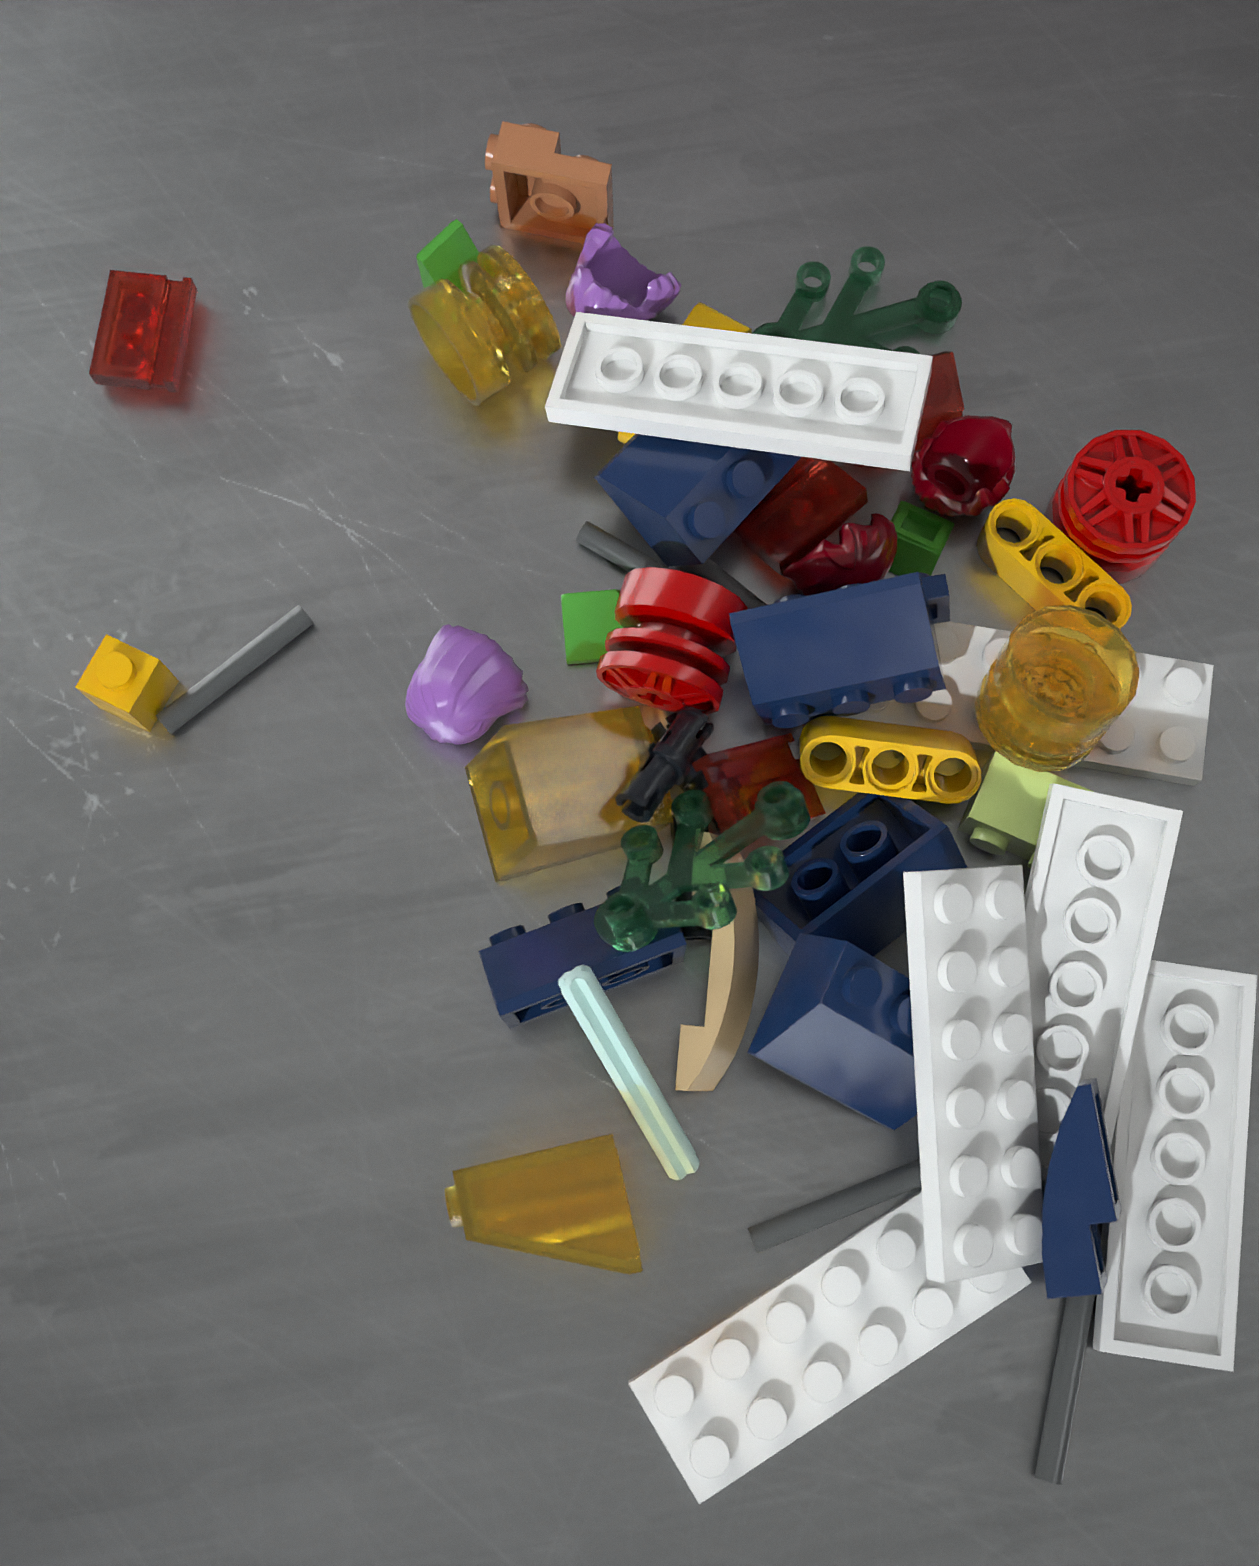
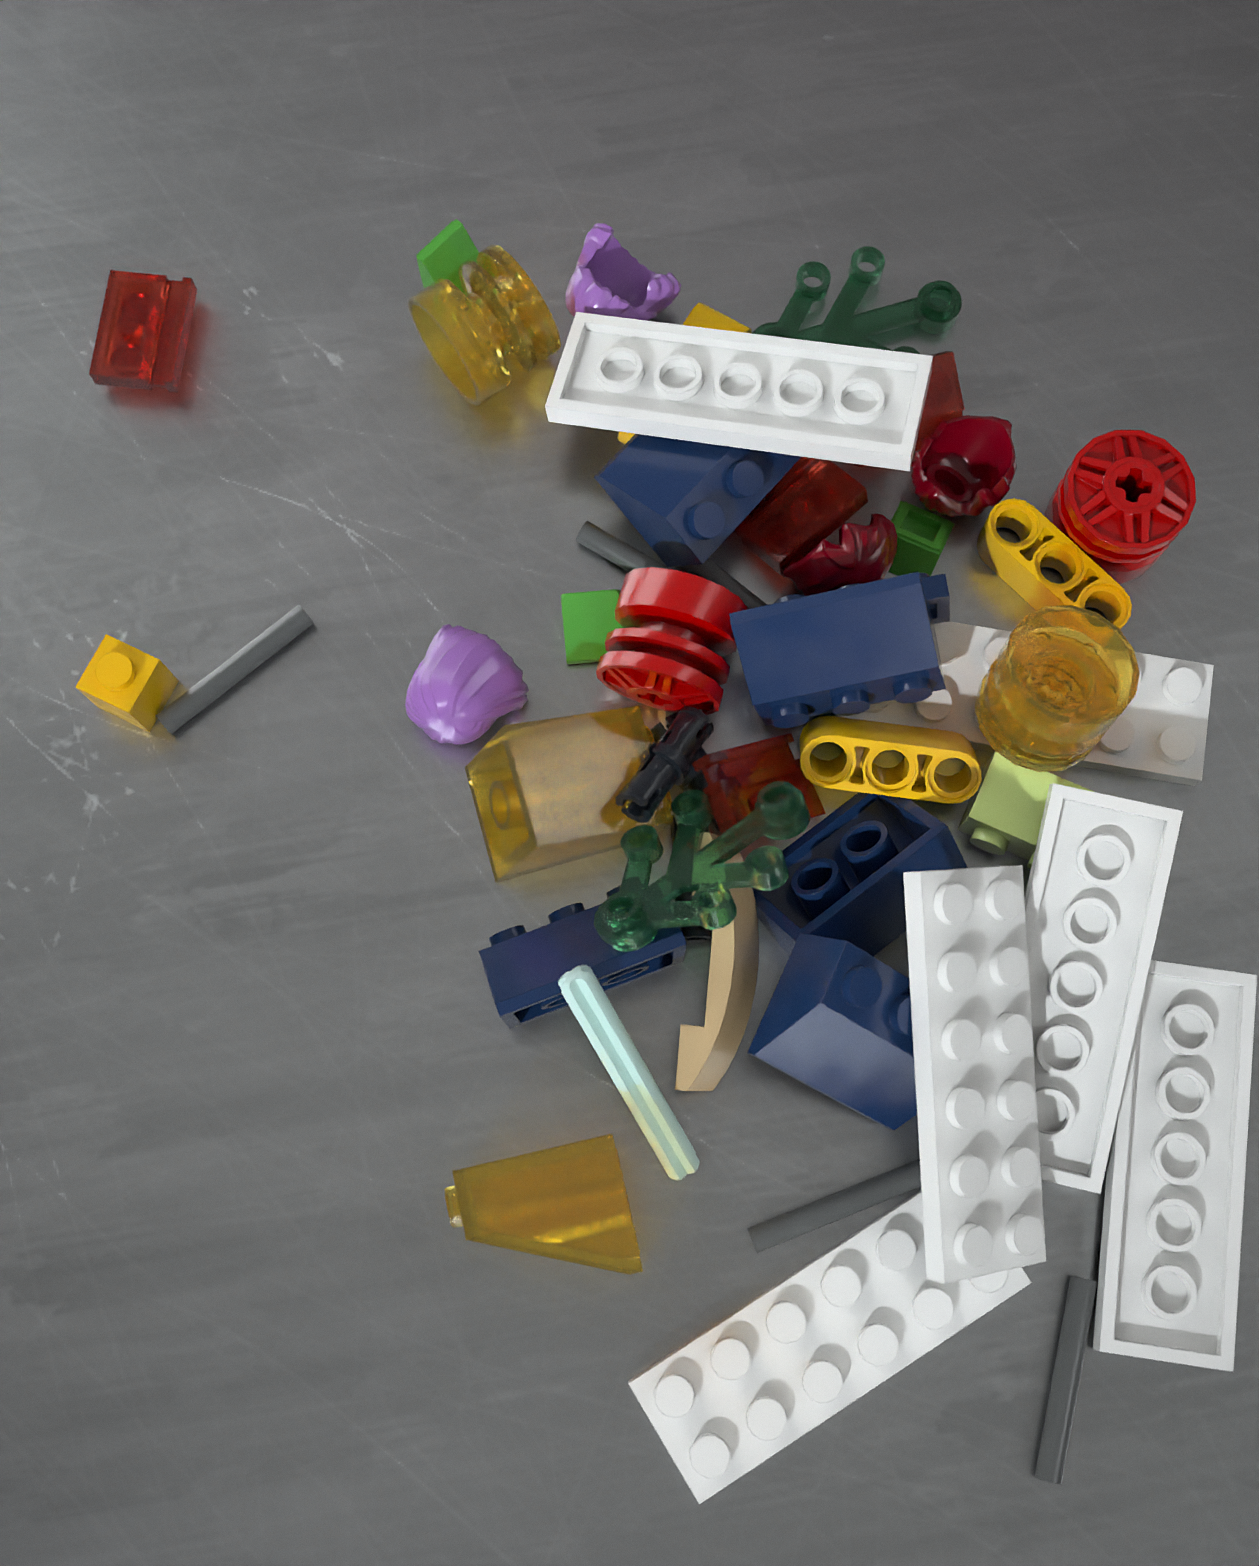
nougat plate [485,121,614,244] -> none
dark blue slope [1042,1078,1122,1299] -> none

